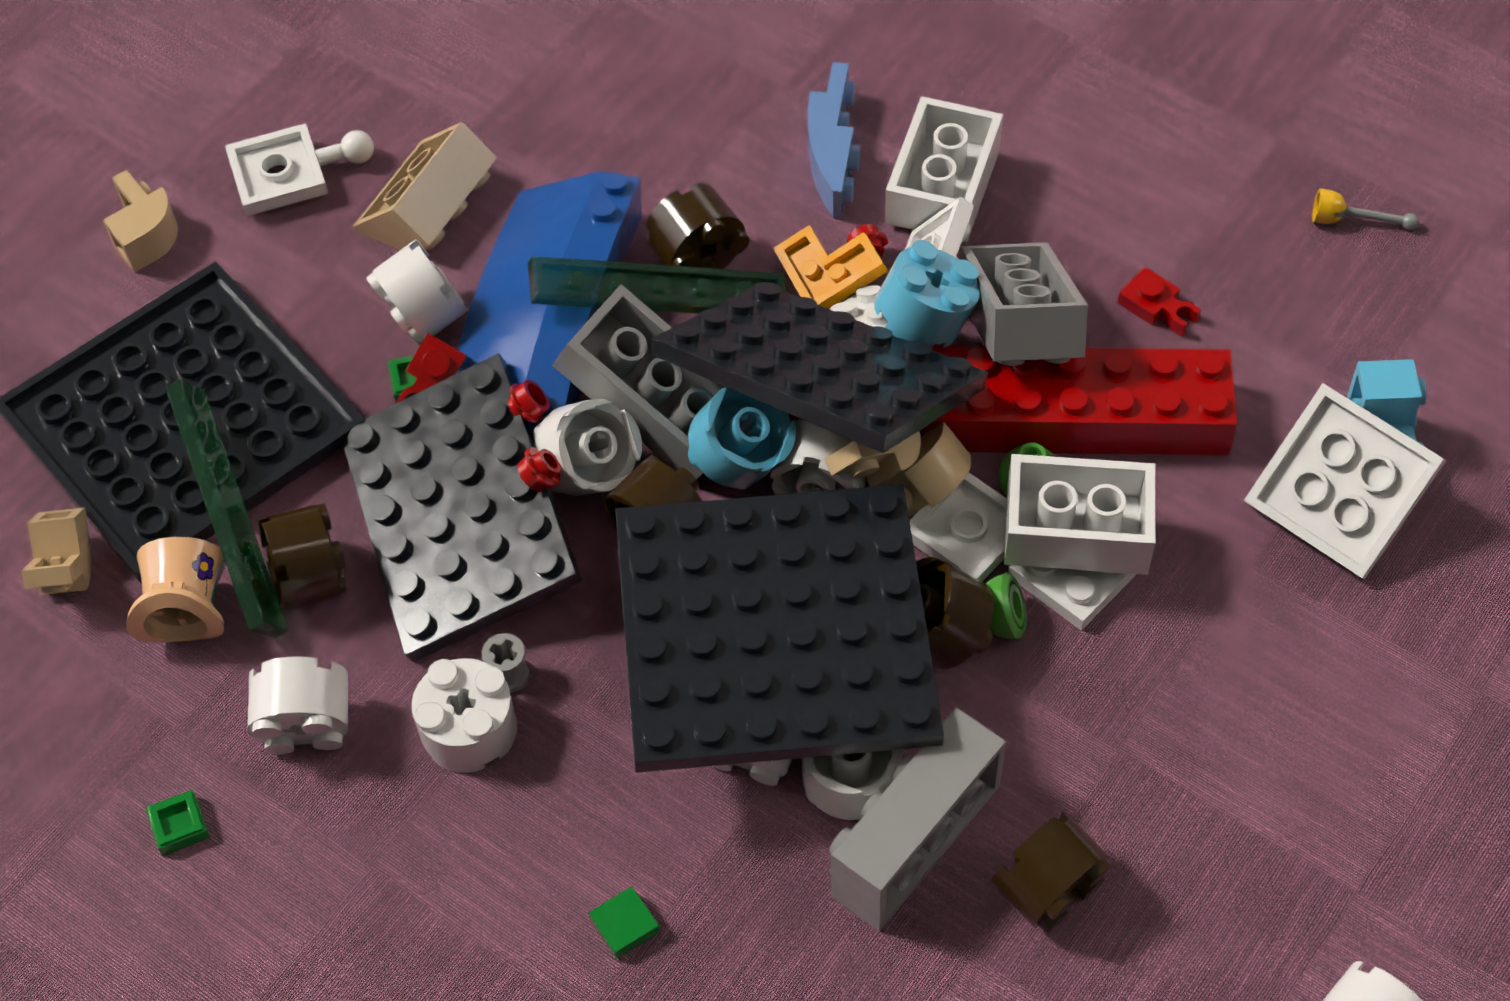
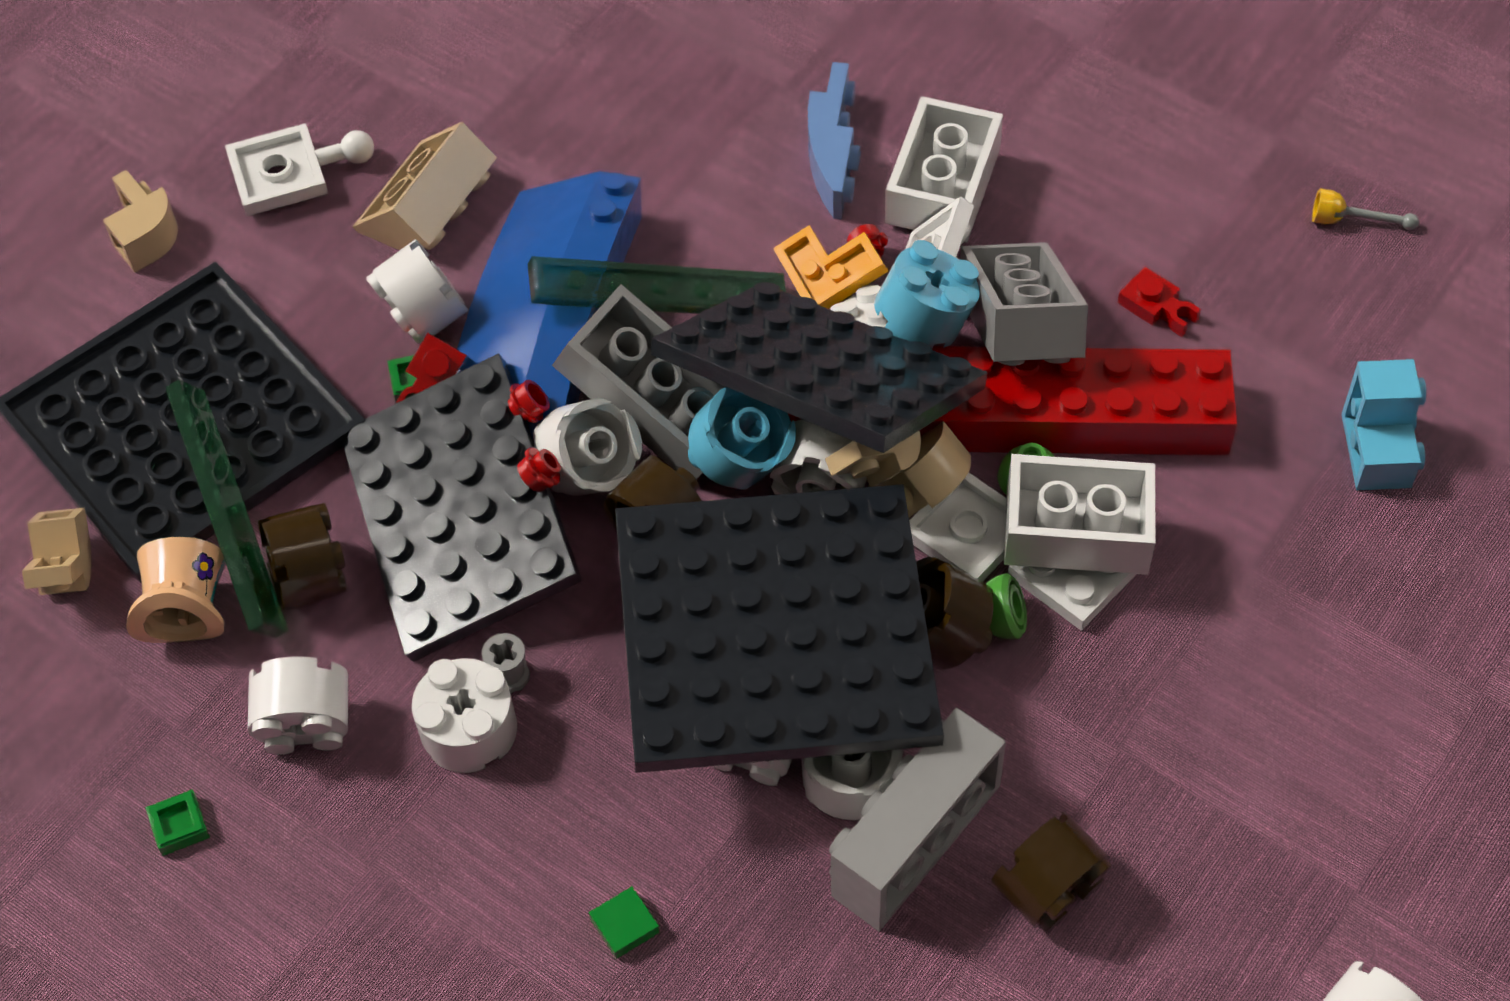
dark brown brick [645,183,750,287] -> none
white plate [1244,383,1446,579] -> none

